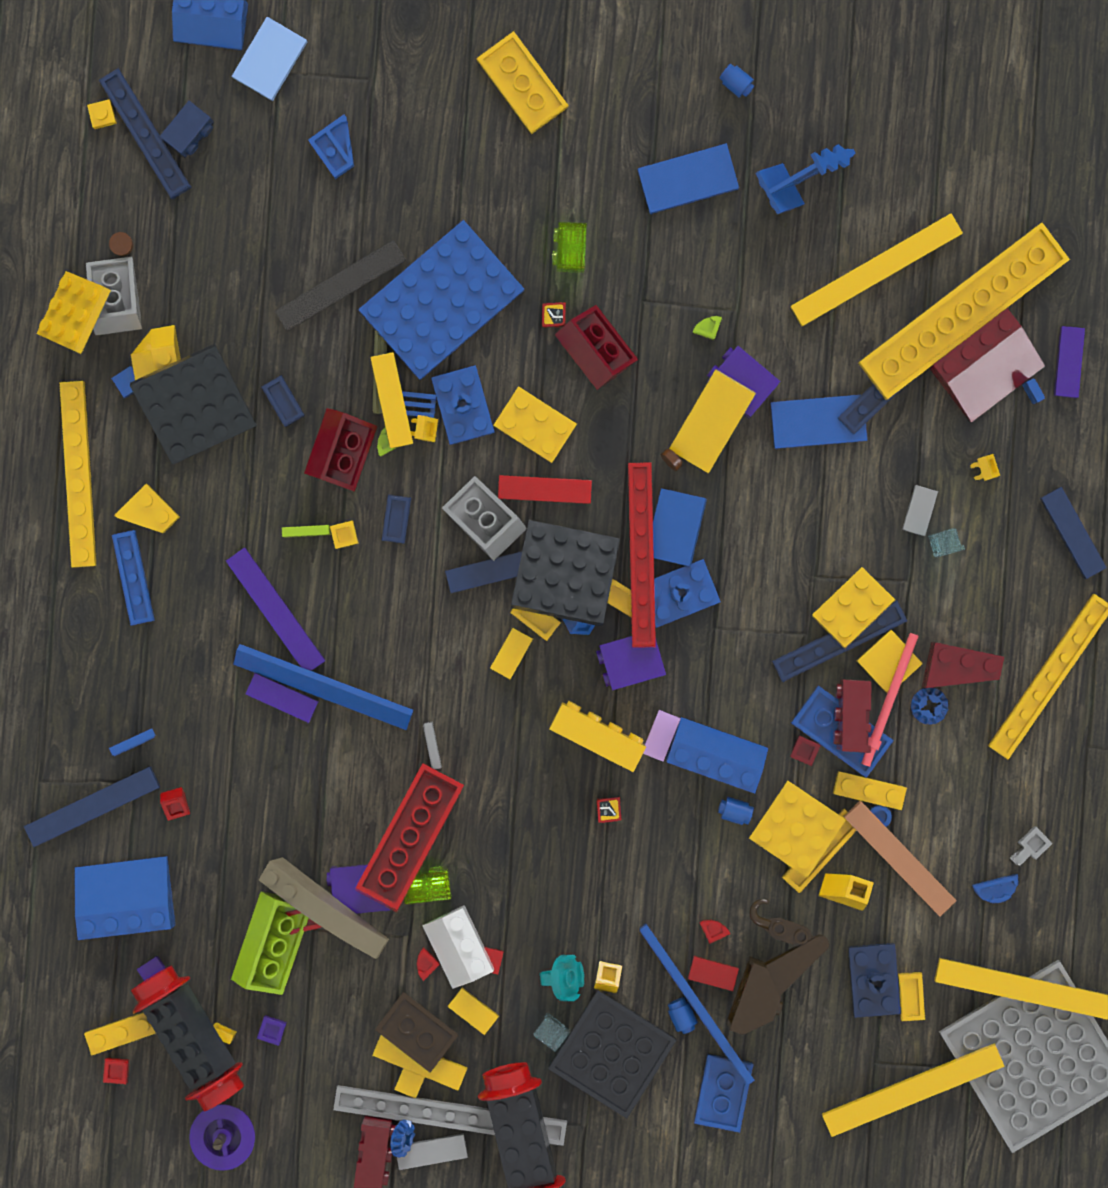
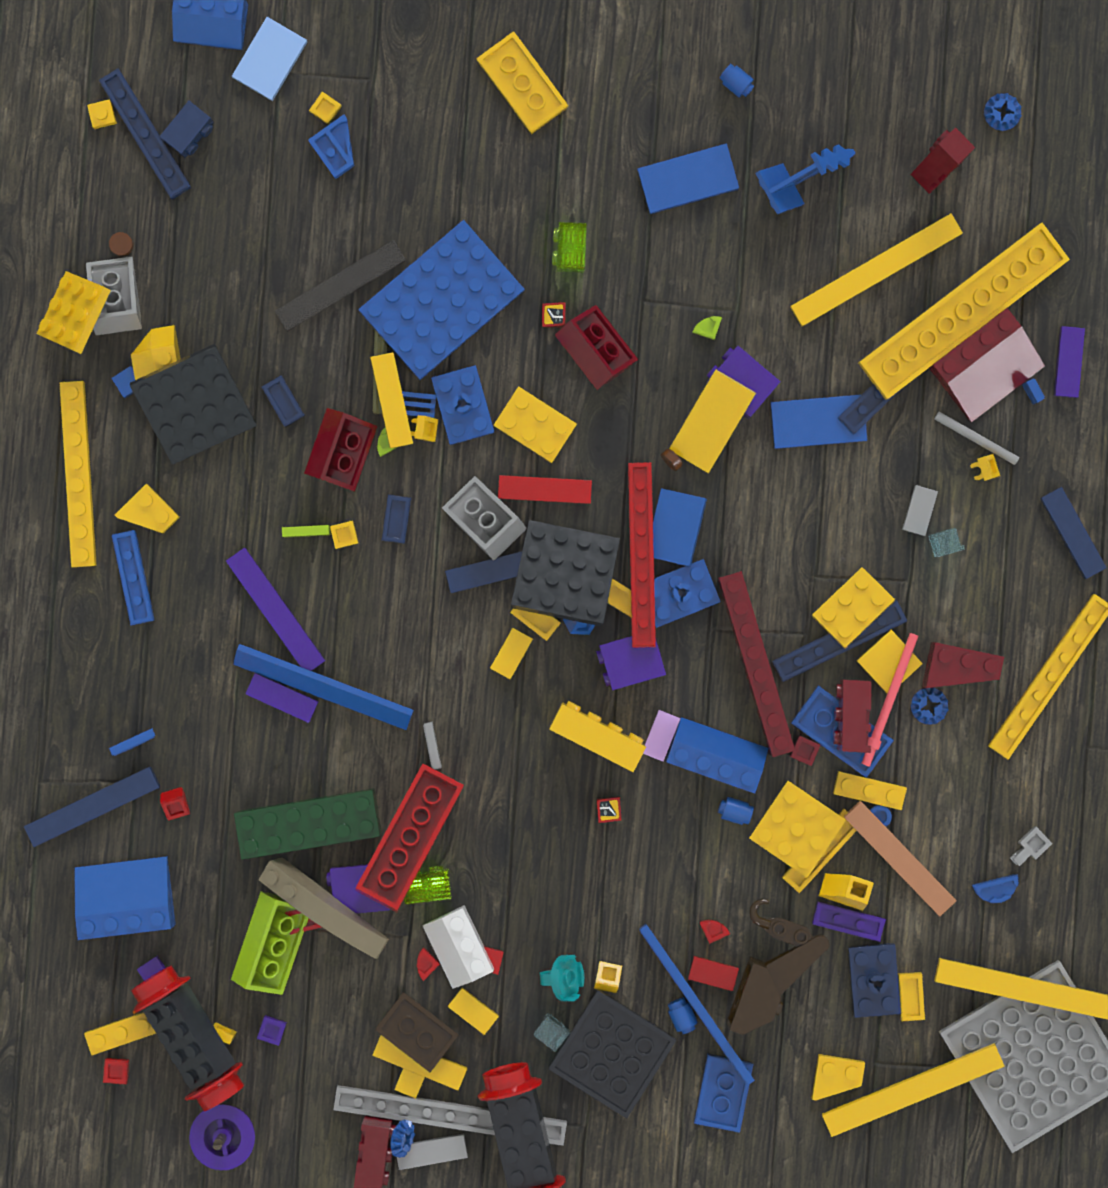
none -> dark green brick [234,788,382,860]
none -> yellow tile [309,92,342,125]
none -> dark red brick [717,571,795,757]
none -> yellow wing [811,1054,865,1100]
none -> dark purple tile [812,901,886,942]
none -> dark red wedge [910,127,975,194]
none -> light grey bar [934,411,1019,465]
none -> blue gear [984,93,1022,131]

